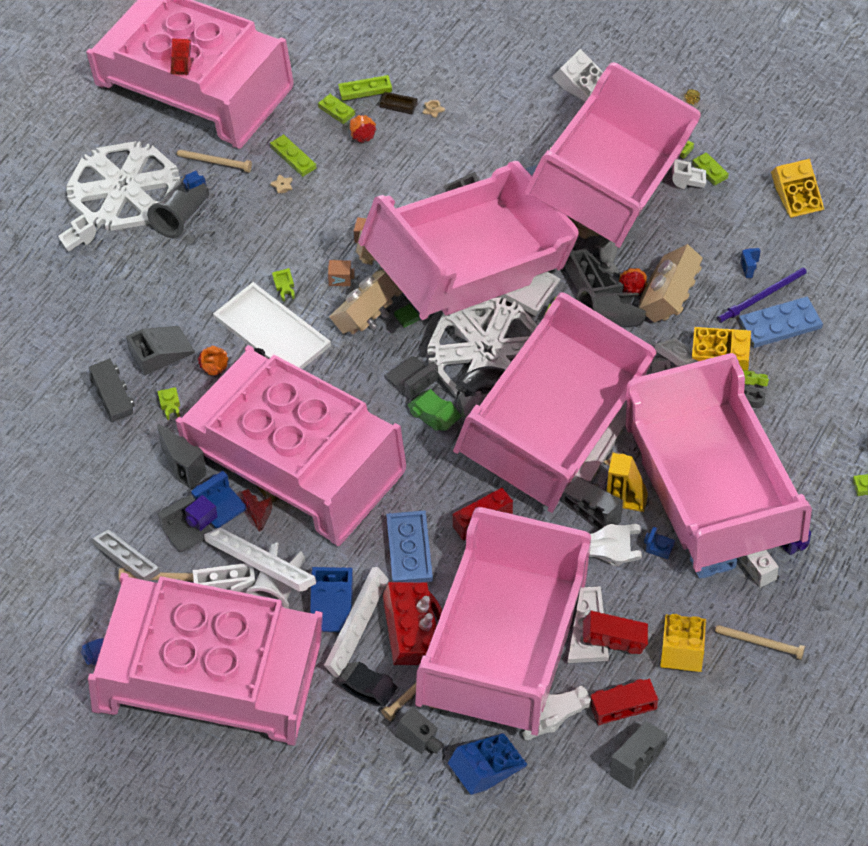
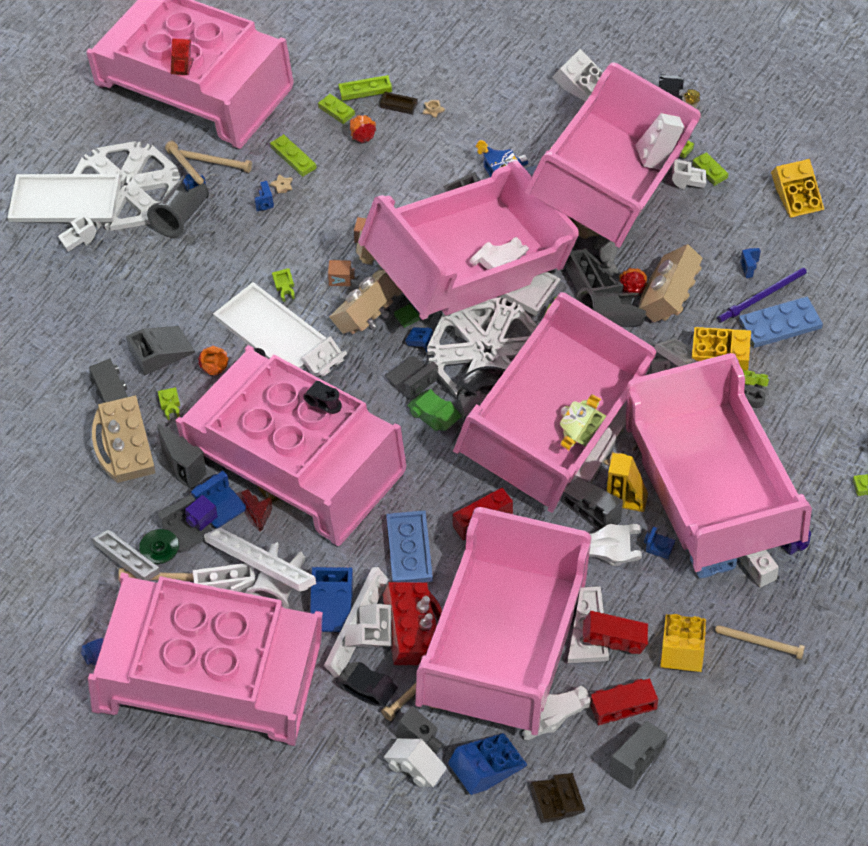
none -> white tile [8,174,121,222]
none -> tan piece [92,395,156,483]
none -> dark green dish [139,529,179,564]
none -> tan bar [165,141,204,185]
none -> blue bracket [254,181,274,211]
none -> white bracket [301,336,347,377]
none -> black piece [303,381,342,414]
none -> white brick [345,604,392,648]
none -> white brick [384,738,447,787]
none -> blue bracket [405,327,434,352]
none -> white animal [469,237,529,270]
none -> blue torso [475,140,528,177]
none -> dark brown slope [529,773,585,823]
none -> yellowish green torso [560,394,606,451]
none -> white wedge [635,113,684,170]
none -> black brick [658,74,684,100]

